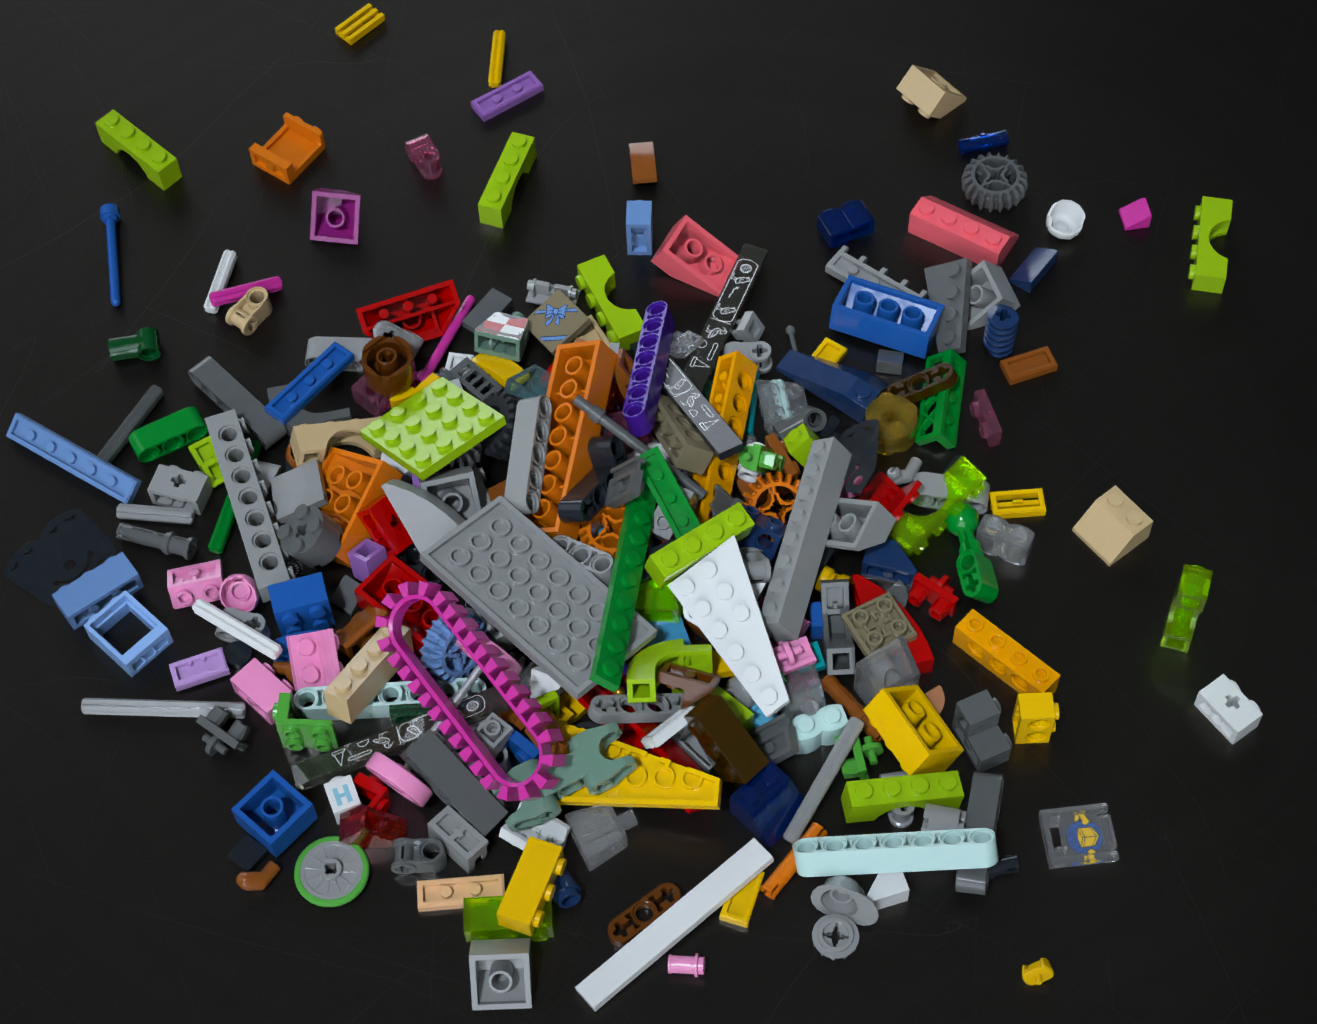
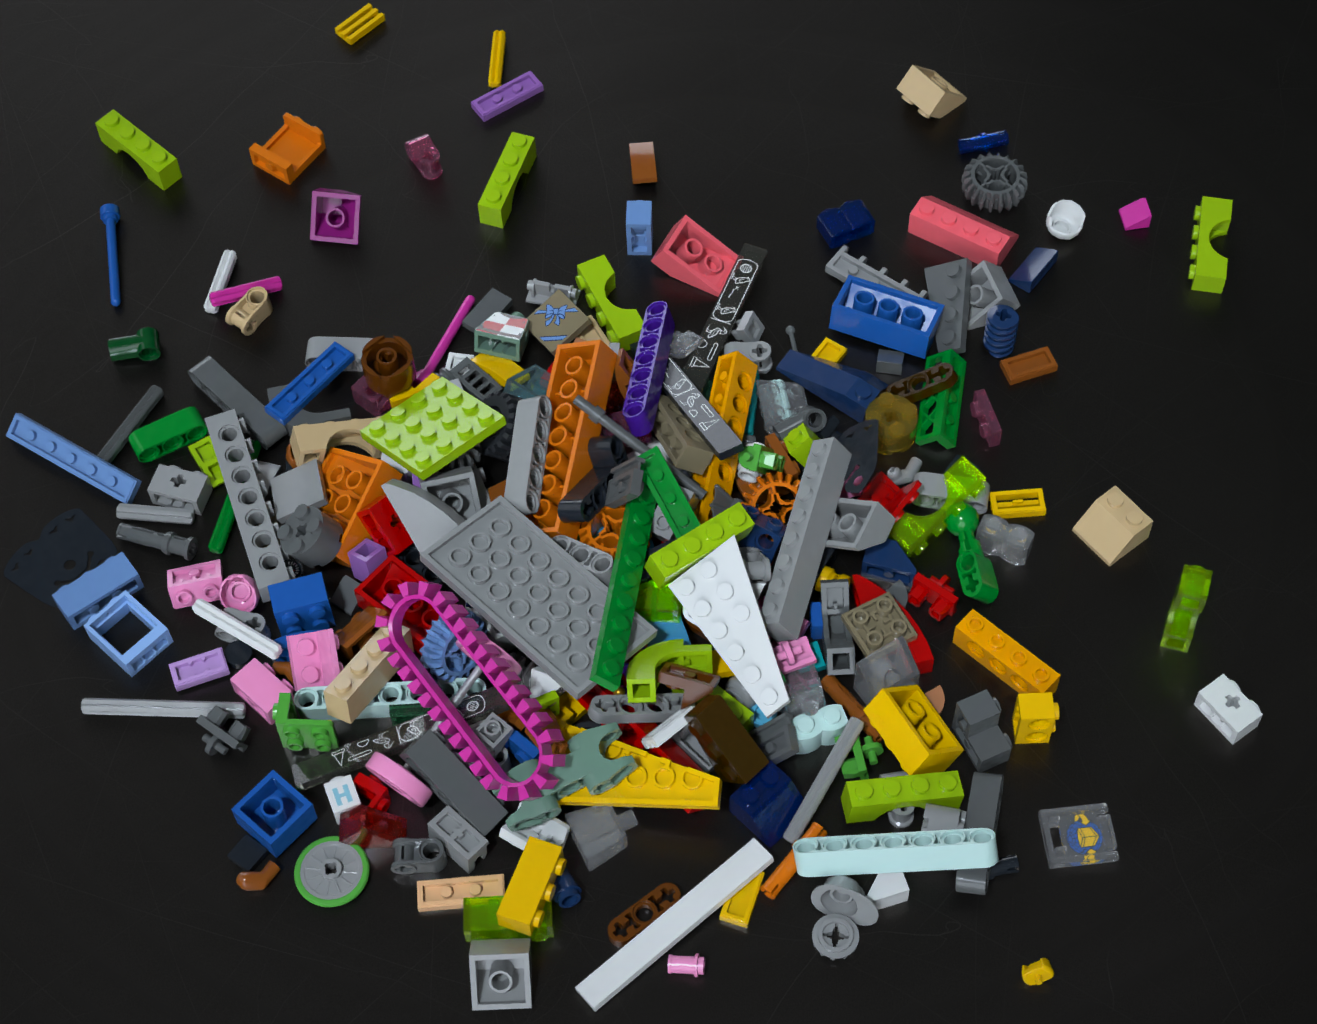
red wedge [355,279,460,342] -> none
light grey piece [373,320,425,358] -> none

